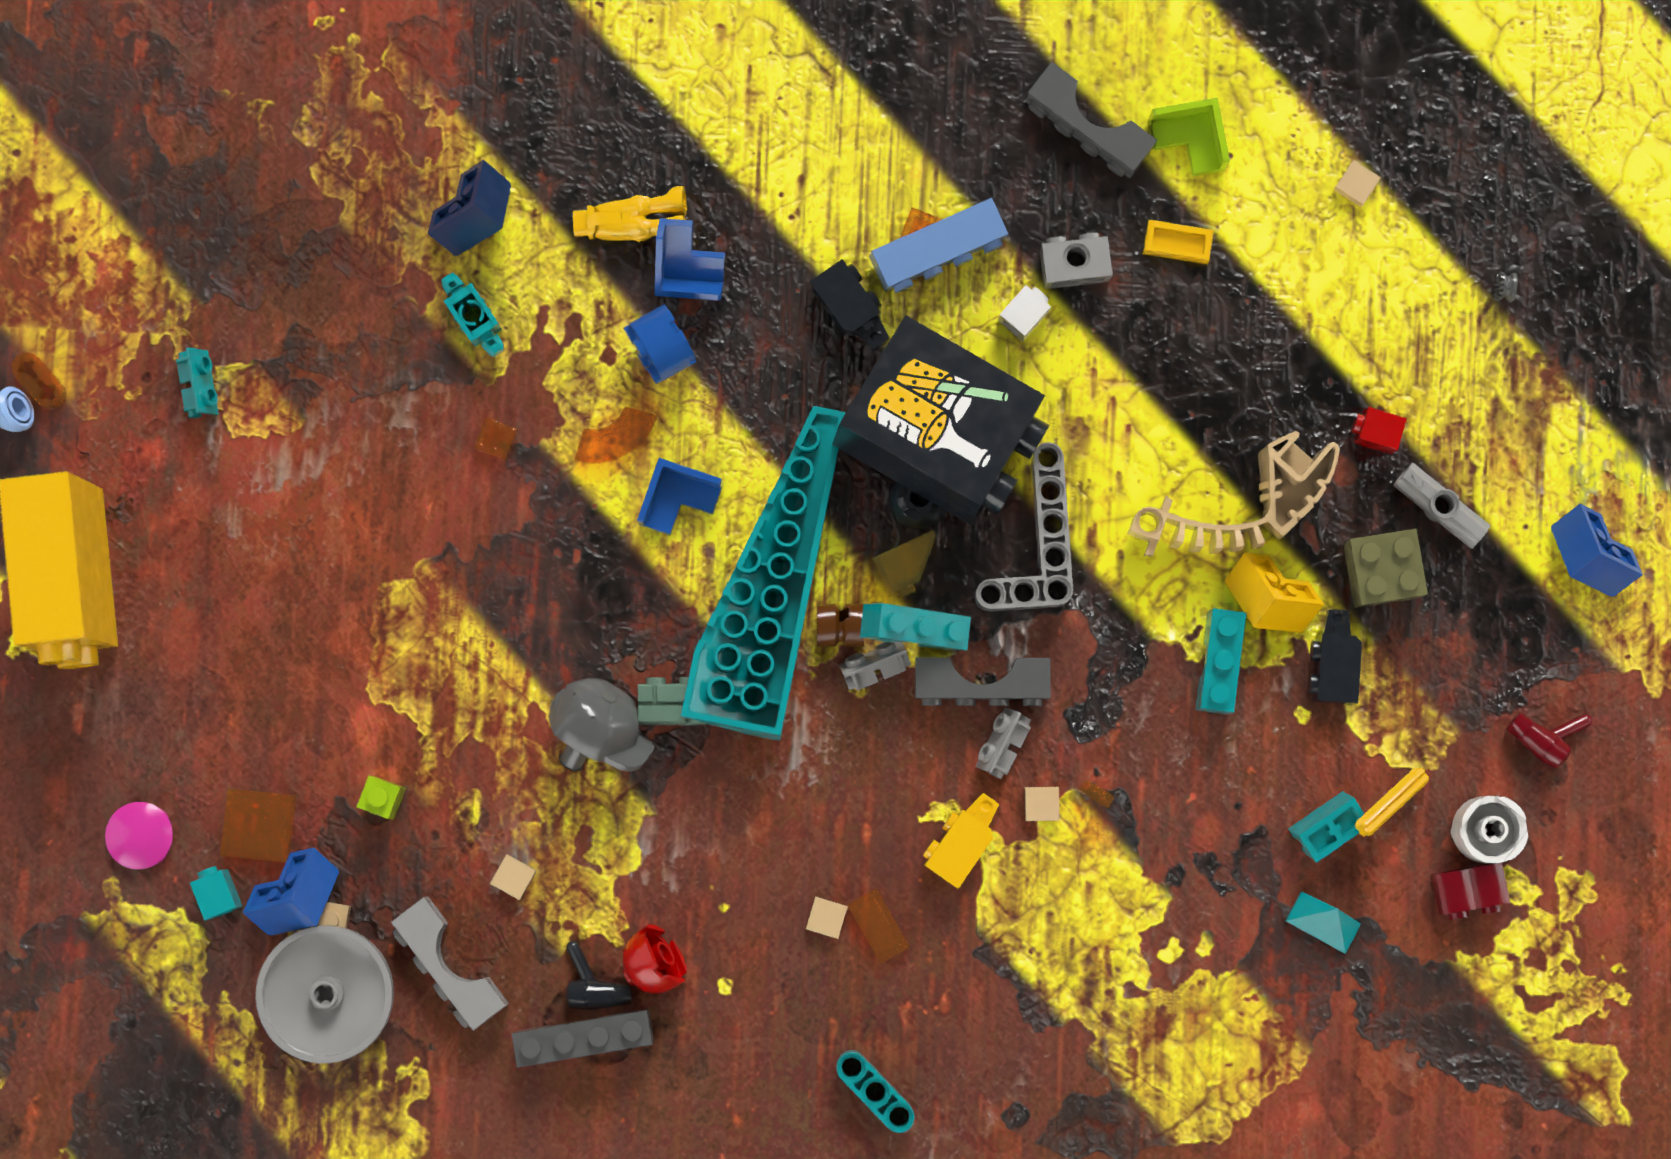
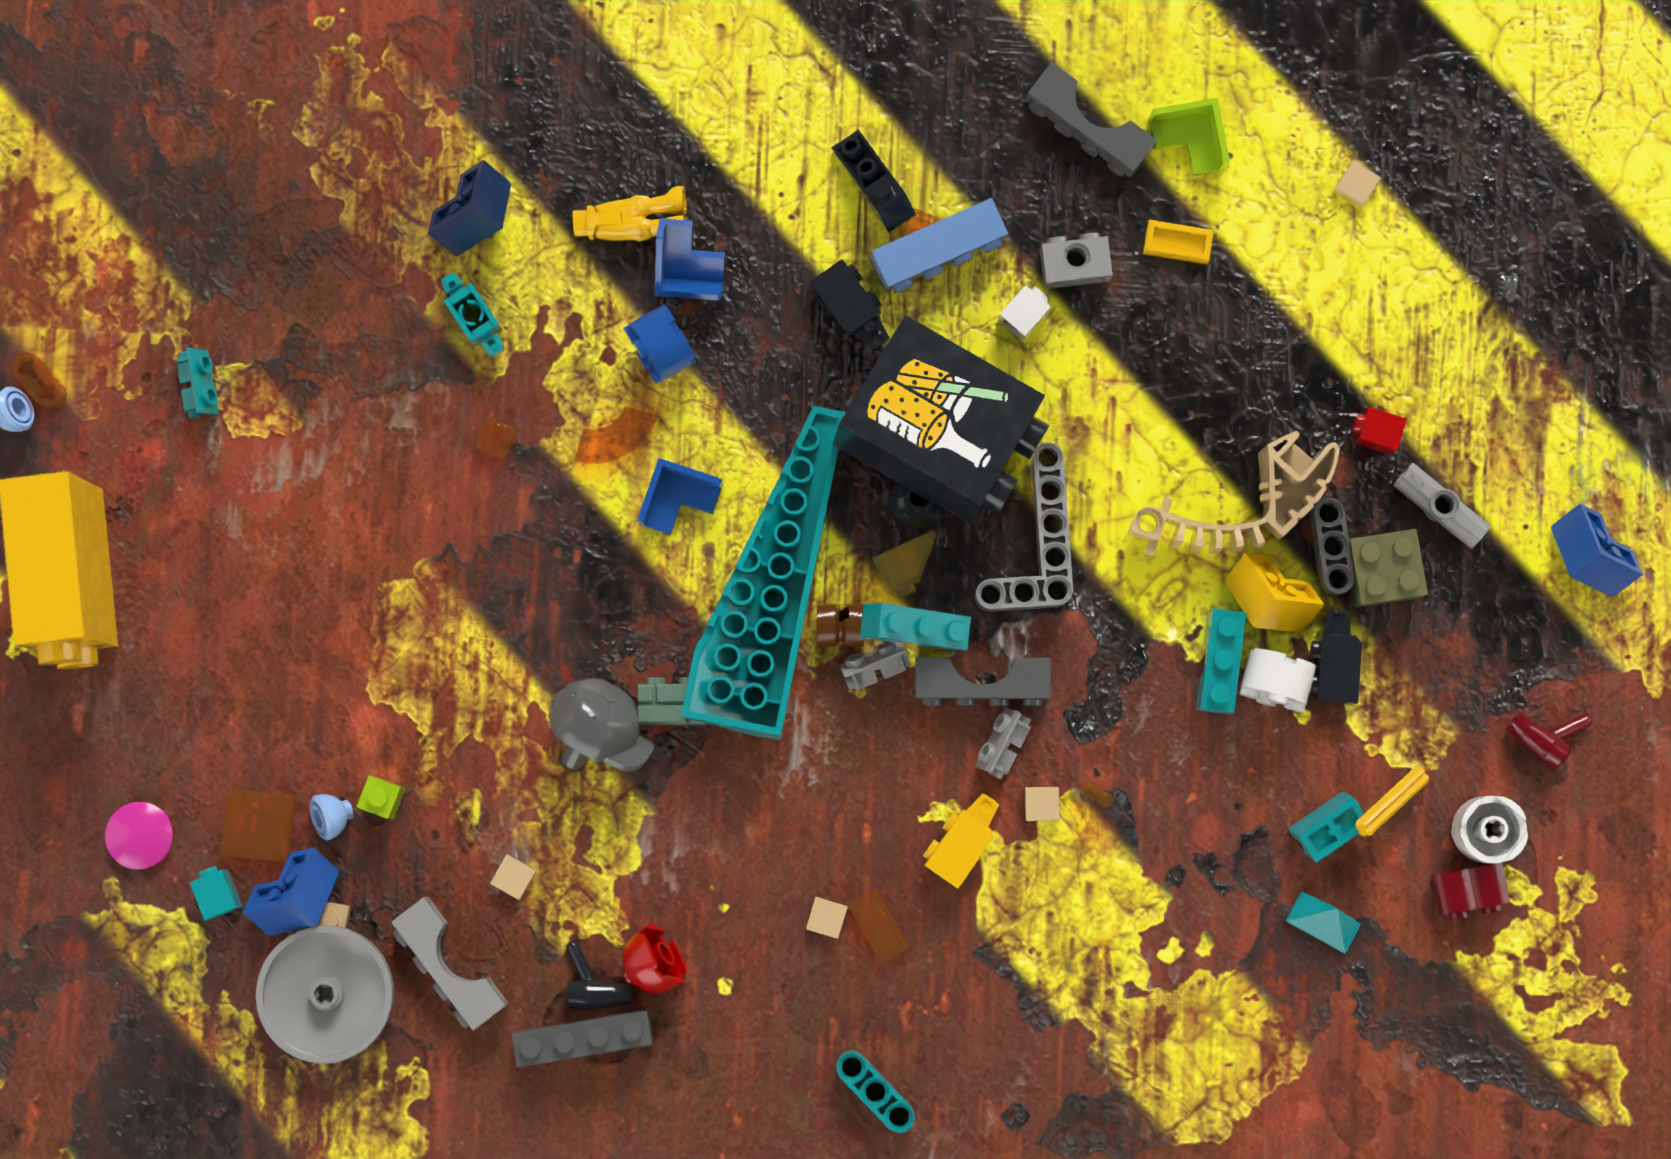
none -> light blue brick [310,794,353,841]
none -> black slope [831,129,916,233]
none -> white brick [1239,648,1316,712]
none -> dark grey beam [1309,498,1354,596]

